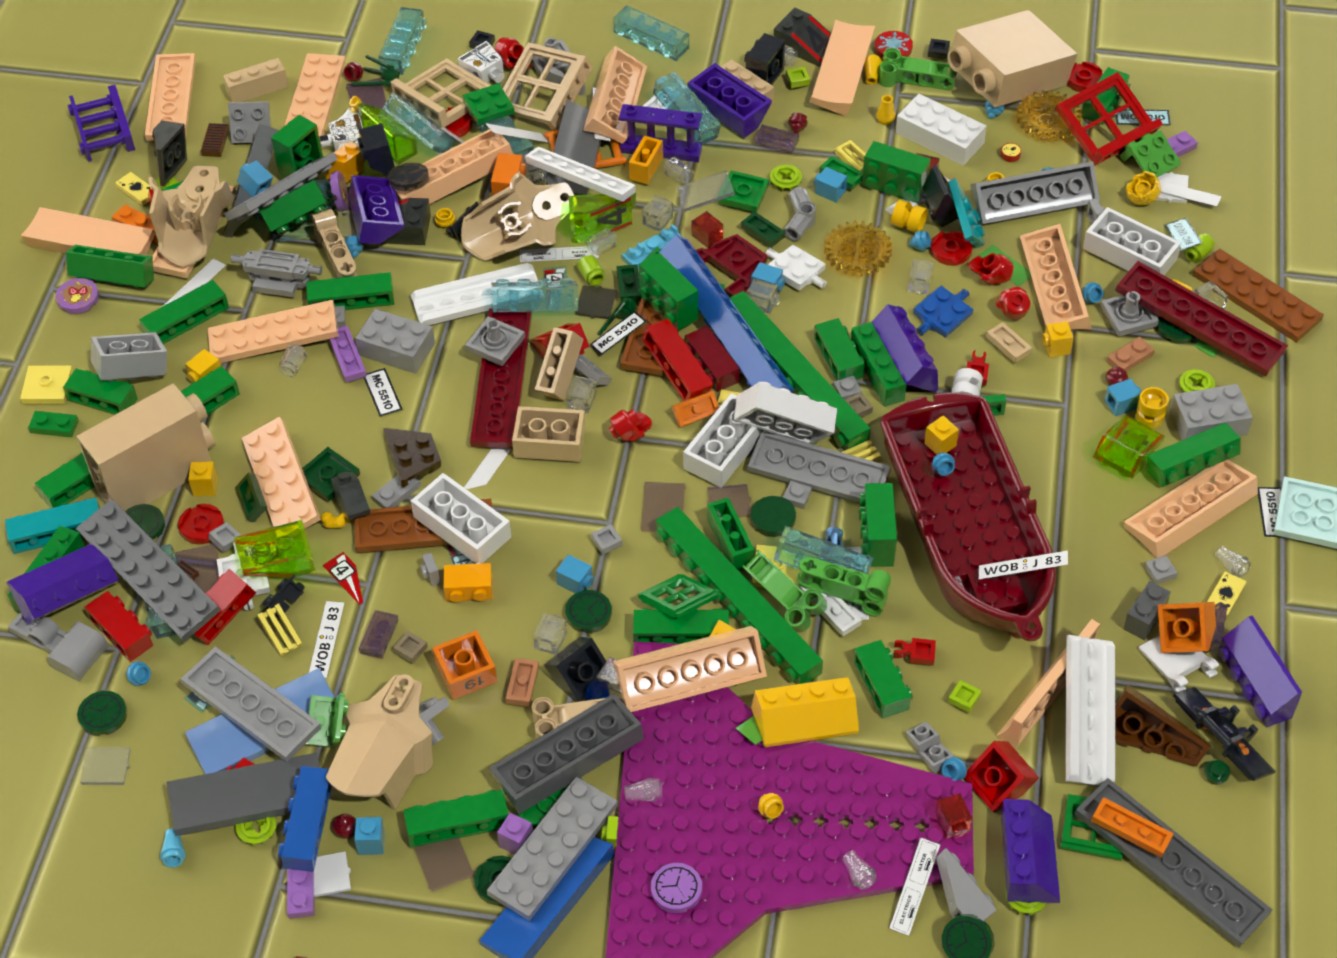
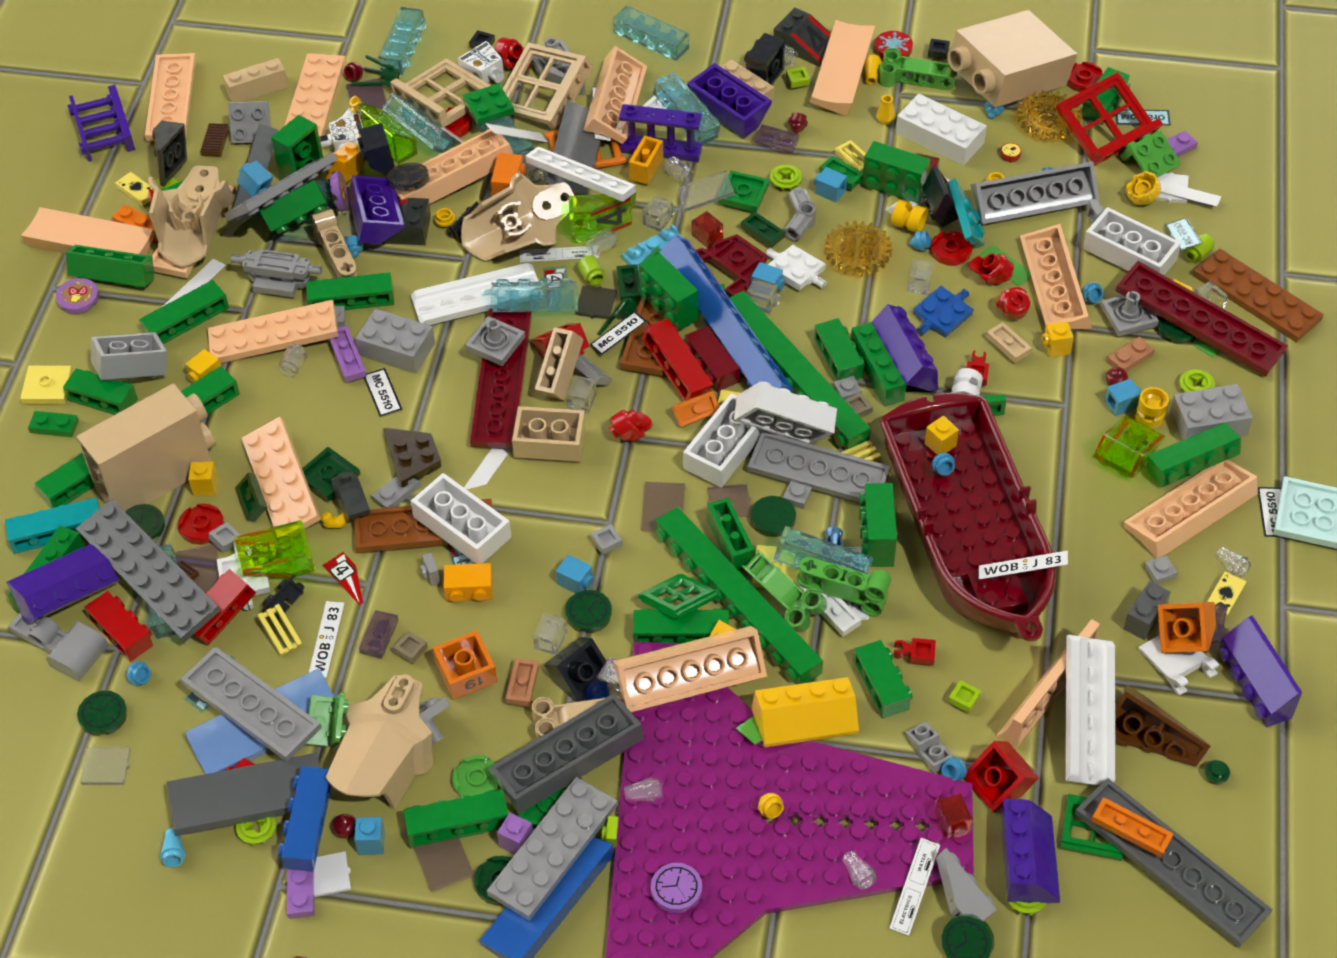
black piece [1173,687,1276,781] -> none
none -> bright green tile [452,755,501,797]

